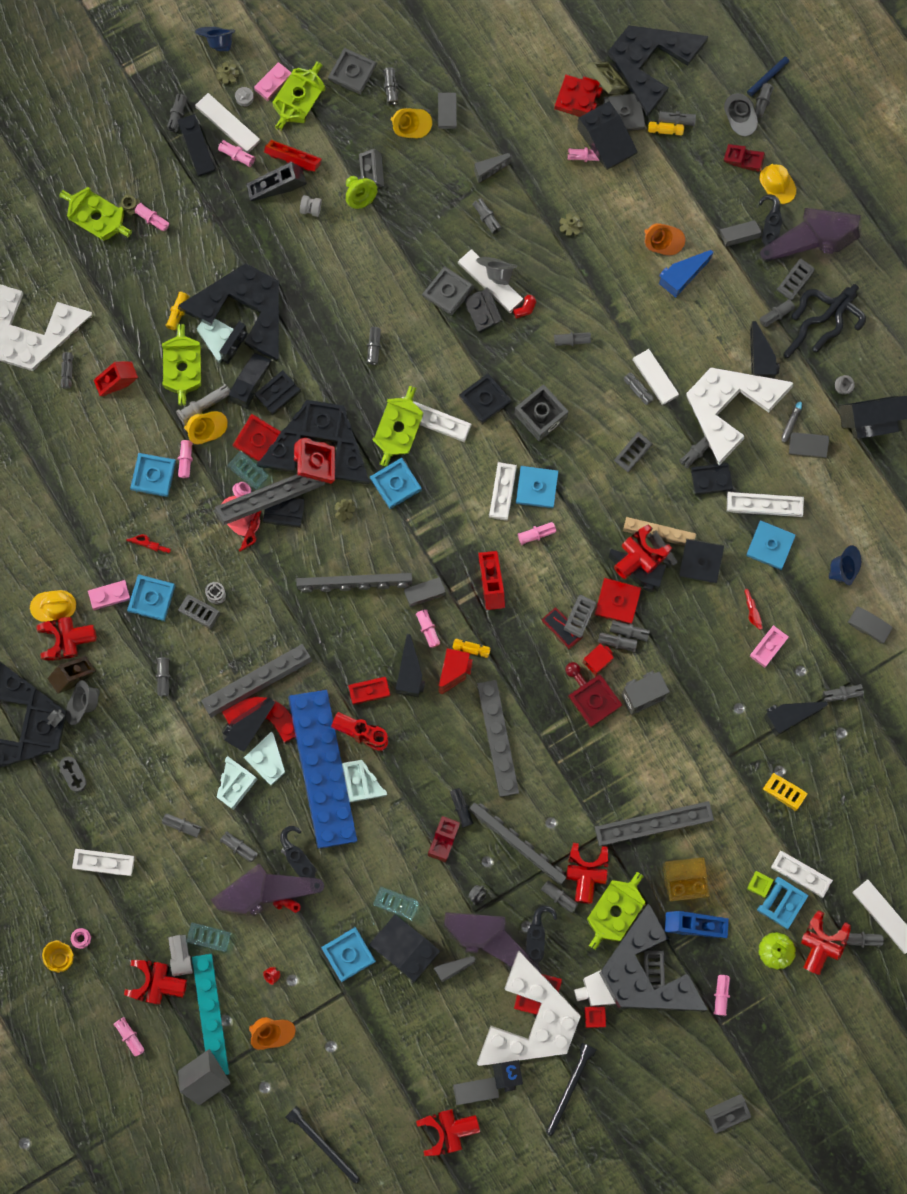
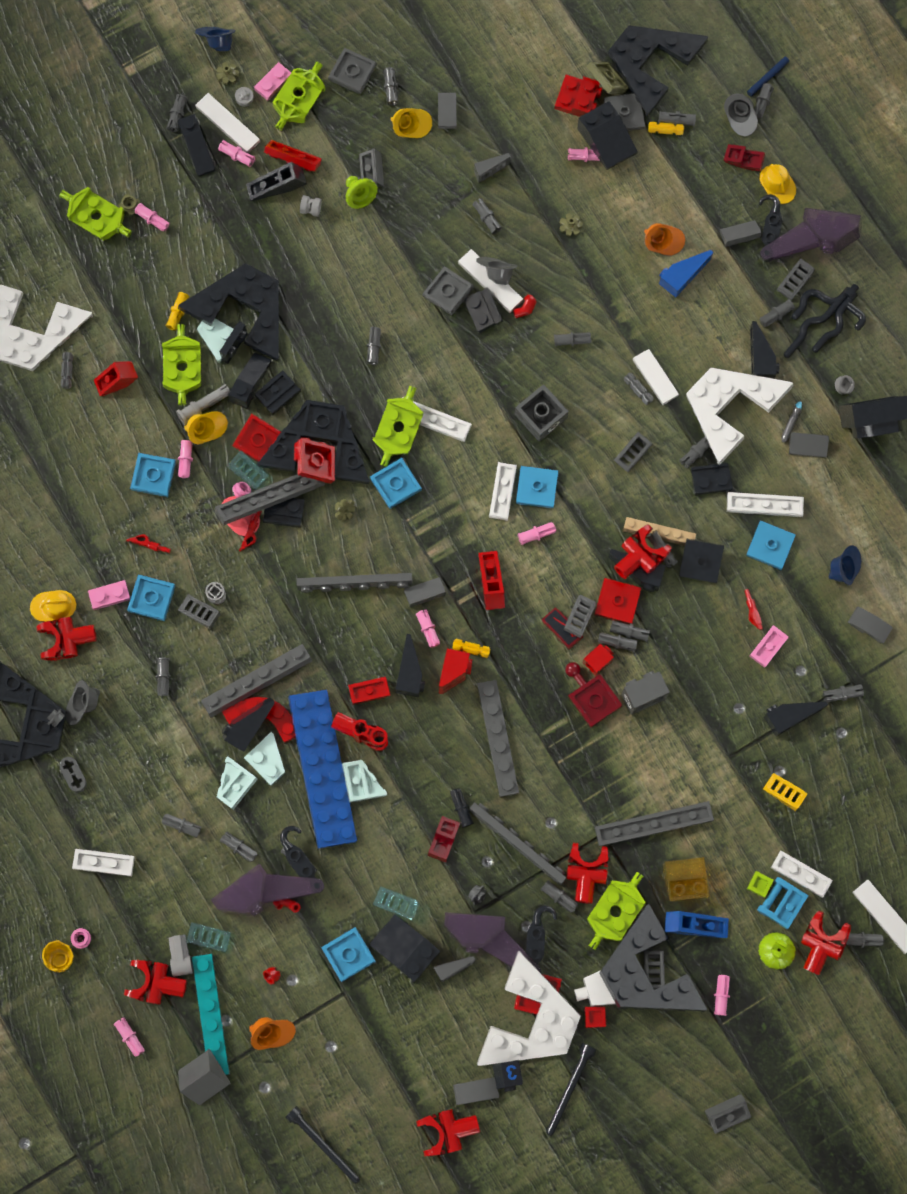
dark brown slope [47,656,96,694] -> none
black plate [459,373,511,425] -> none

